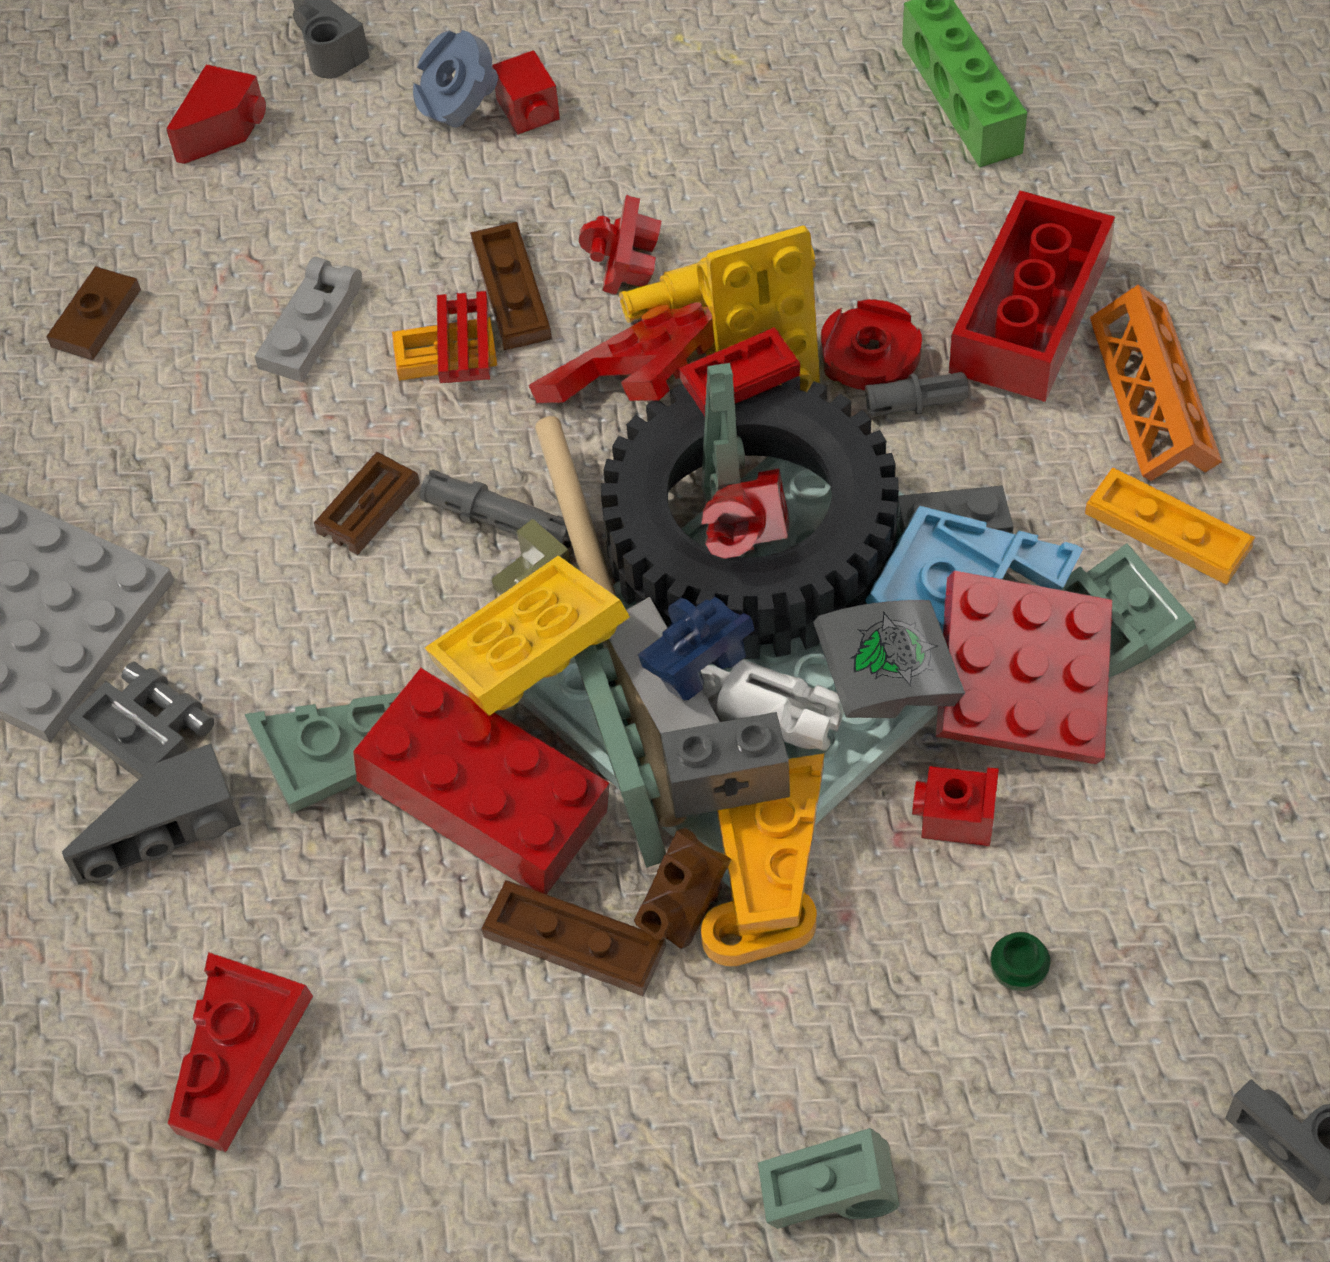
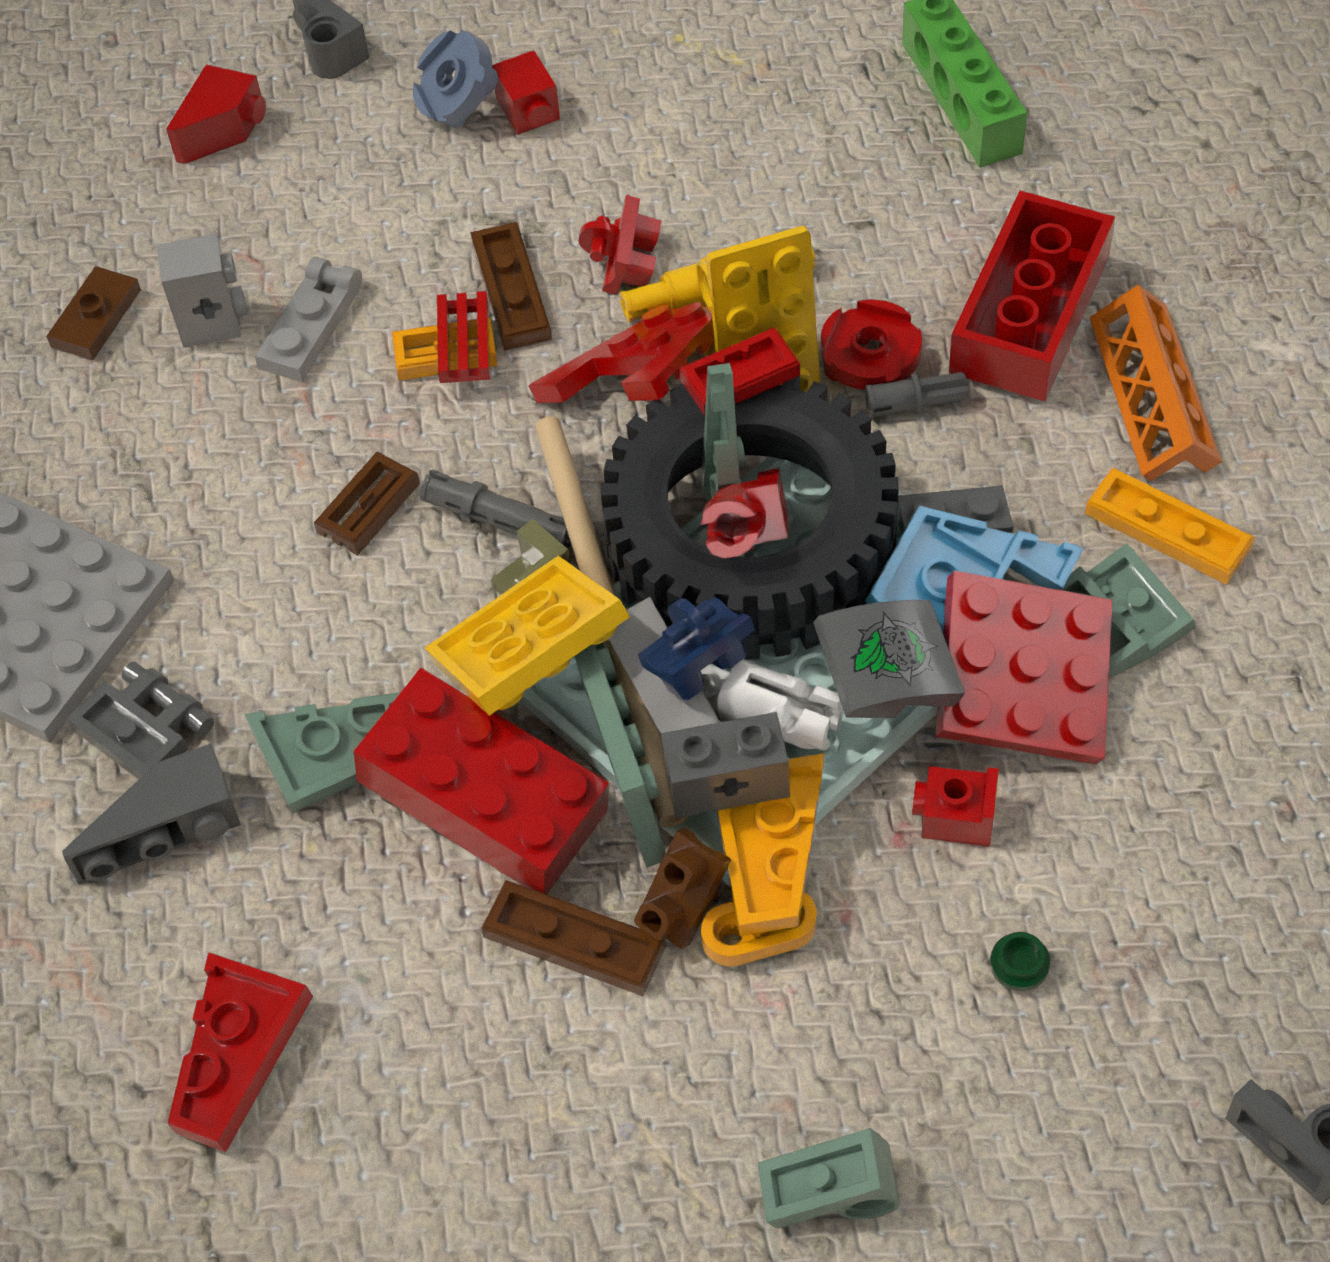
none -> light grey brick [157,234,247,347]

